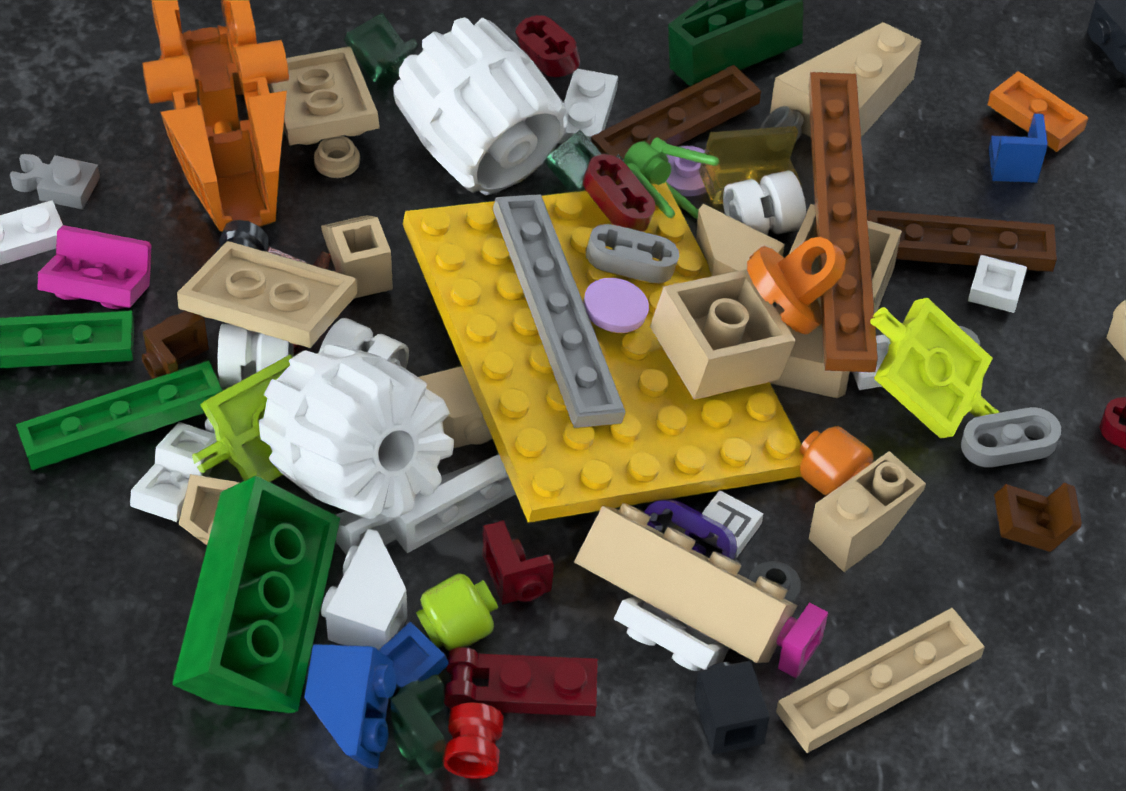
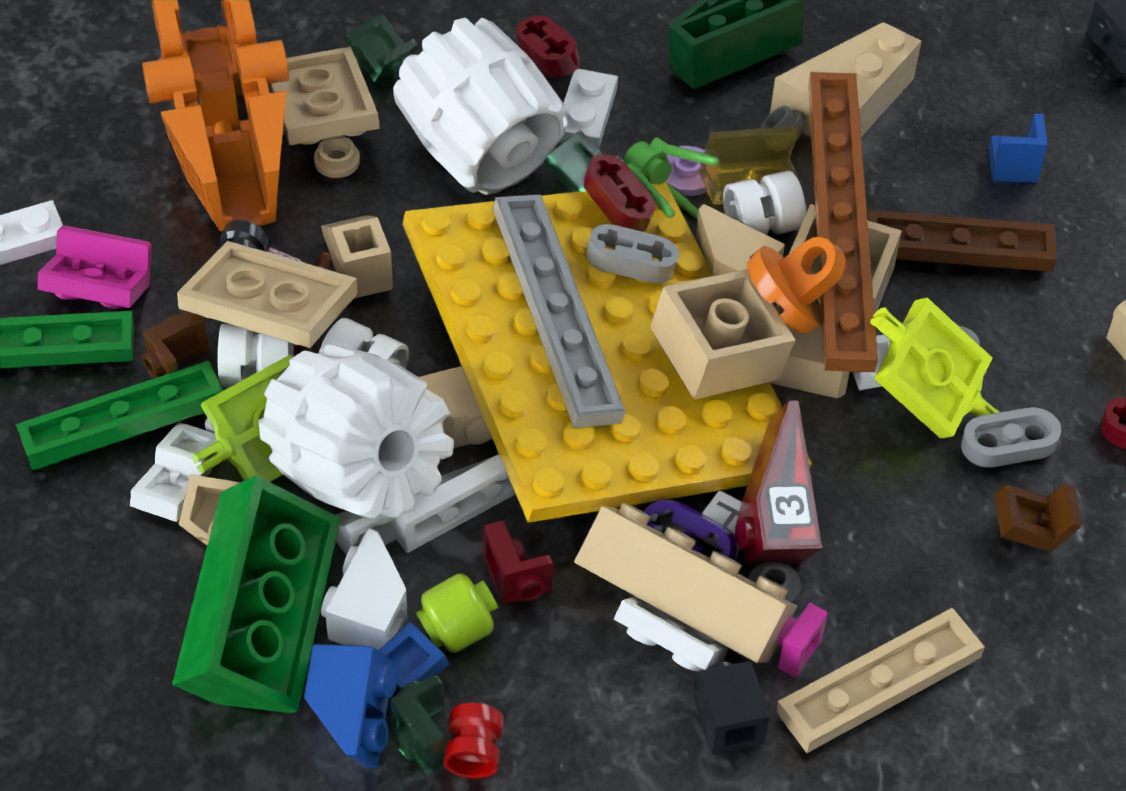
light grey plate [10,154,100,210] -> none
dark red plate [444,647,598,716] -> none
lavender piece [583,278,649,333] -> none
reddish brown plate [590,65,761,161] -> none
orange head [799,426,873,496] -> none
tan slope [809,451,926,572] -> none
white plate [968,255,1027,313] -> none
orange plate [987,71,1088,152] -> none
none -> slope [735,400,822,565]

